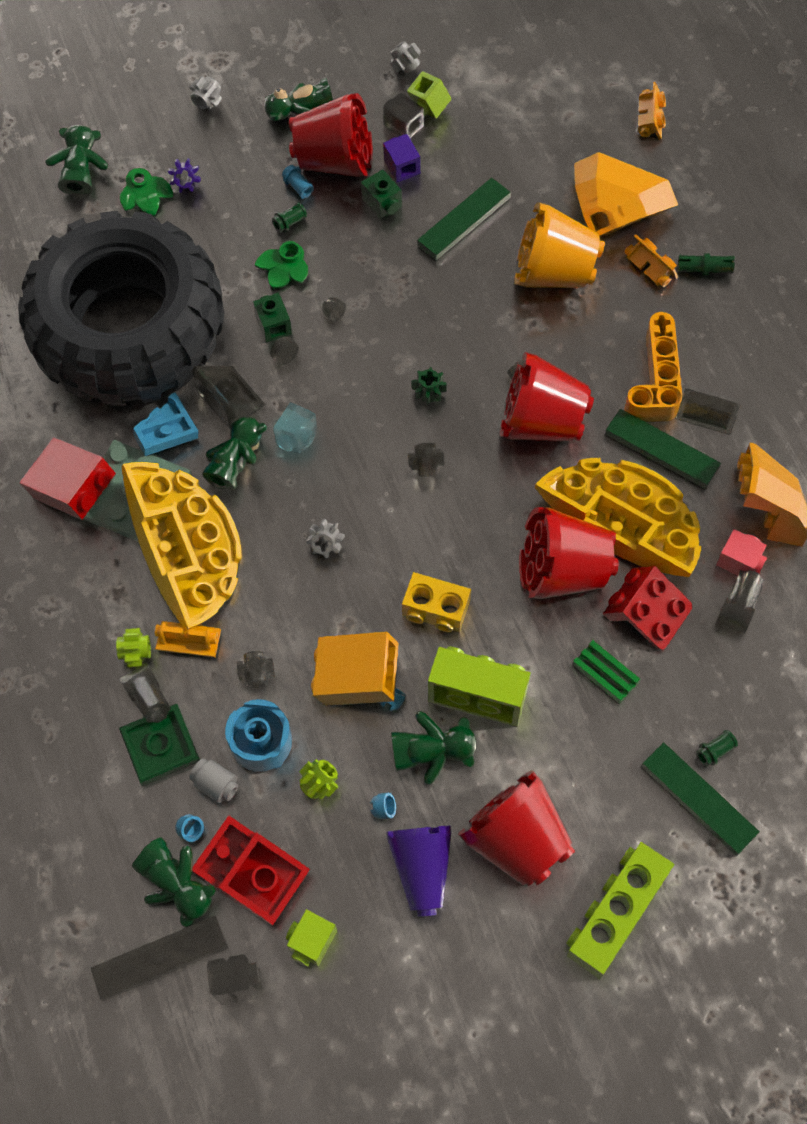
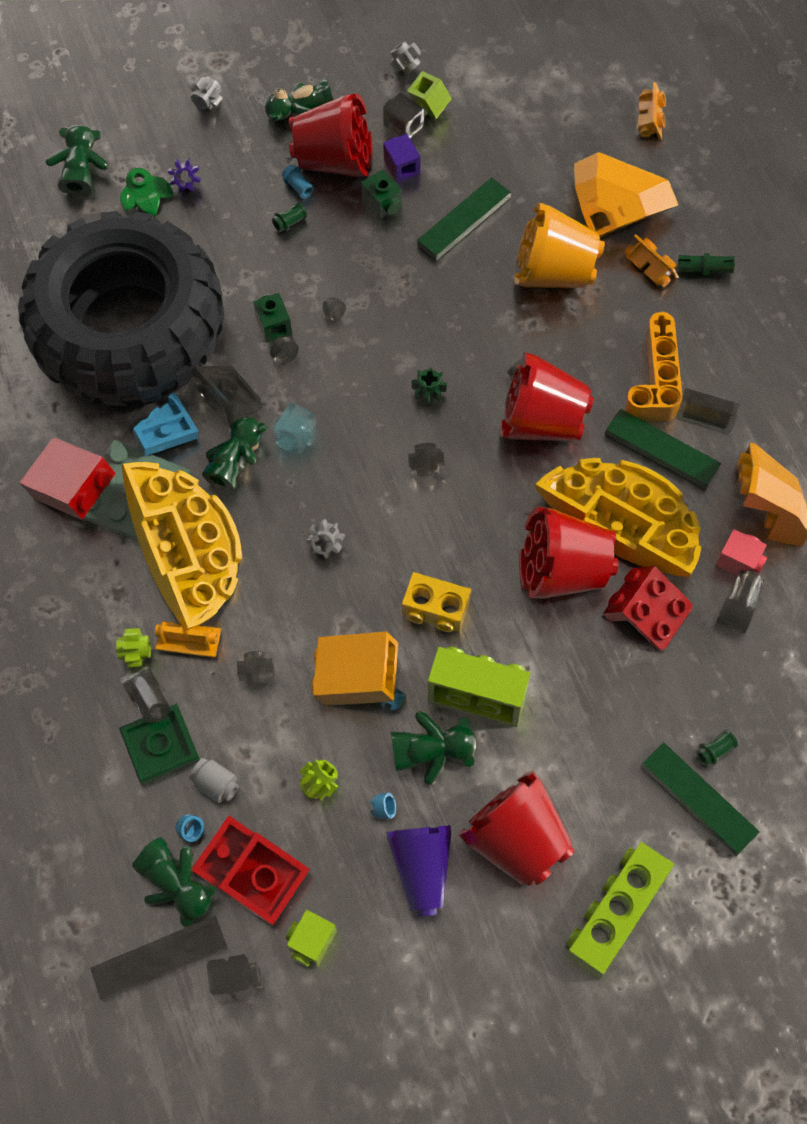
dark azure brick [225,699,292,772] -> none
green plate [255,241,308,288] -> none
green tile [572,640,640,704] -> none

